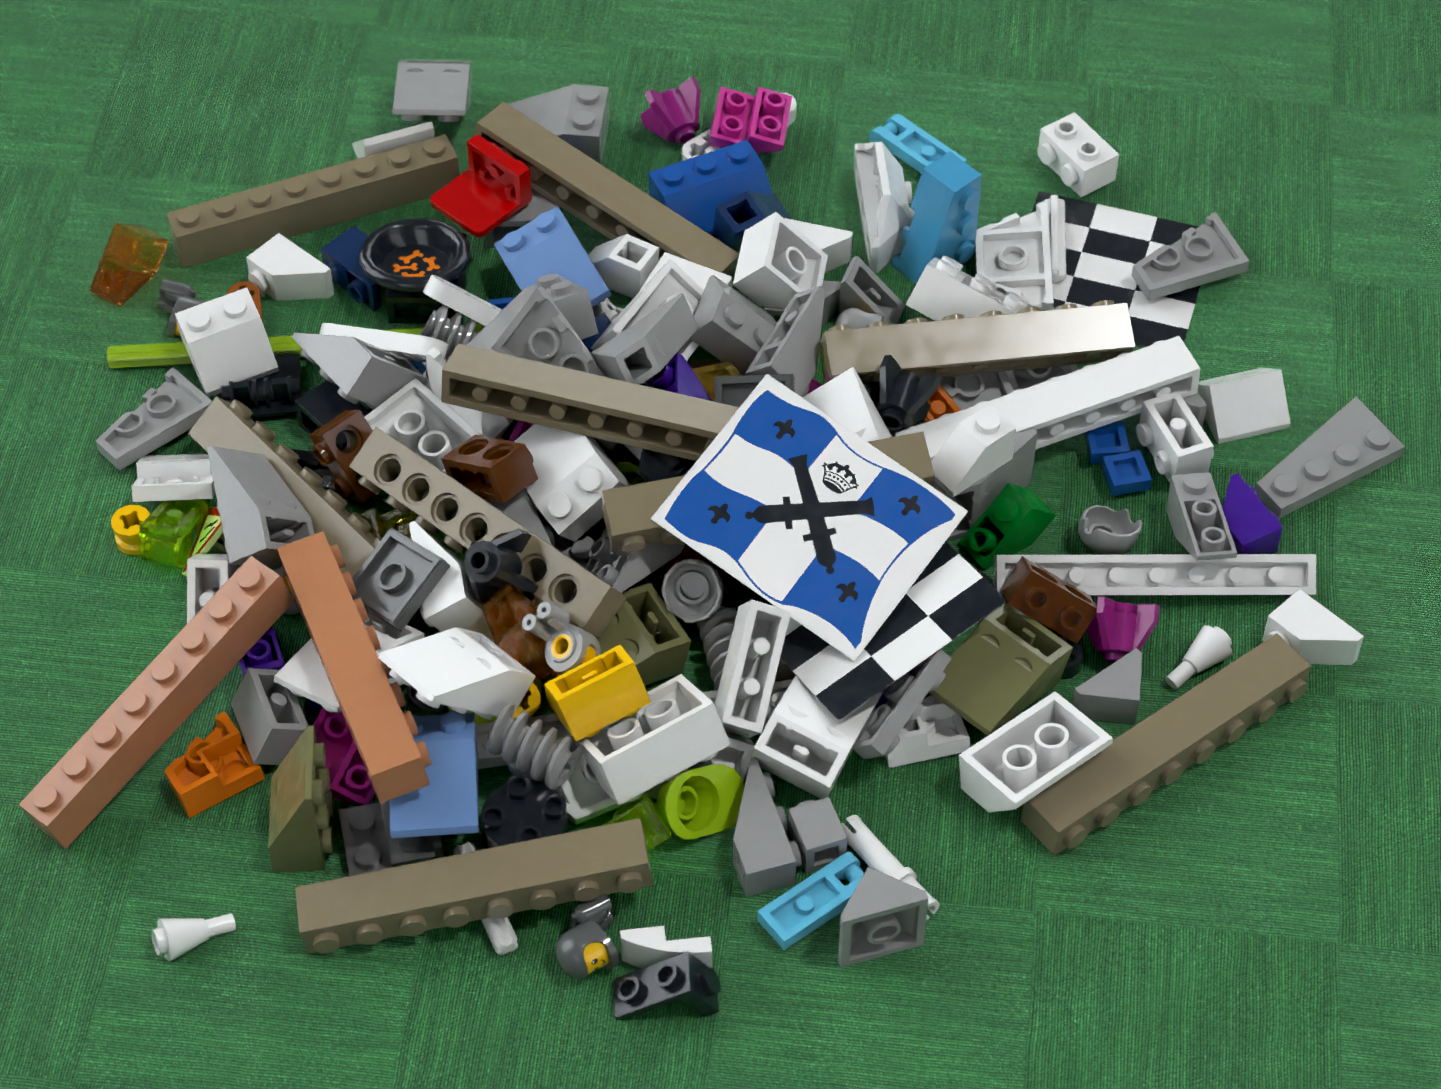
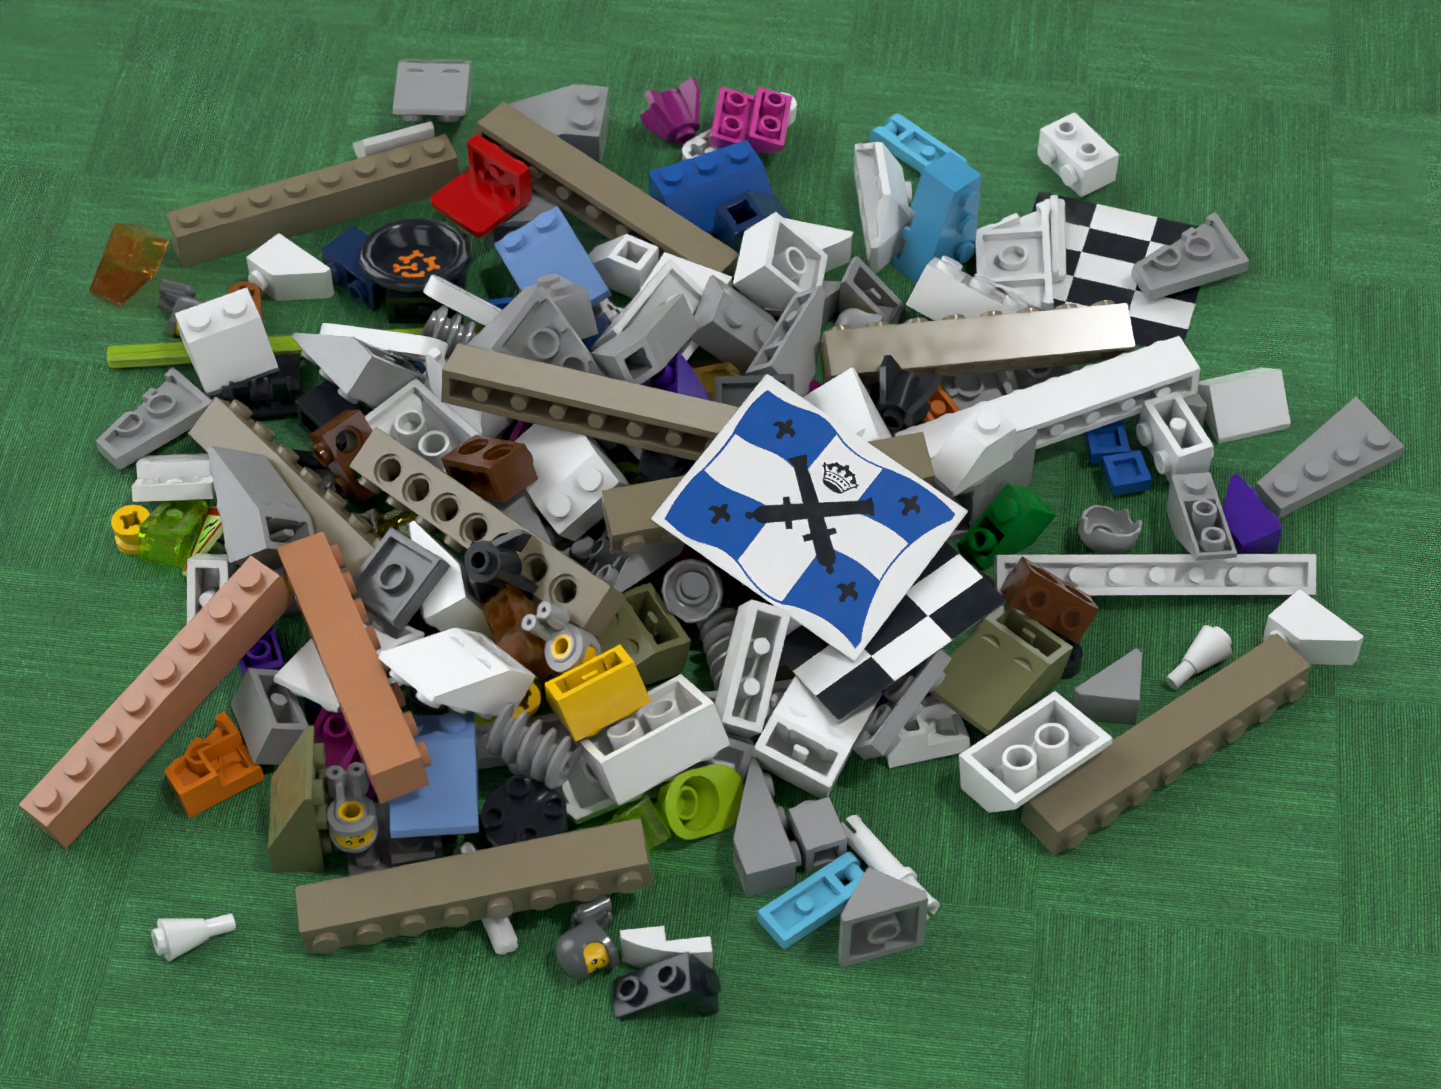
magenta brick [1086,597,1160,664] -> none
none -> light grey piece [326,762,379,853]

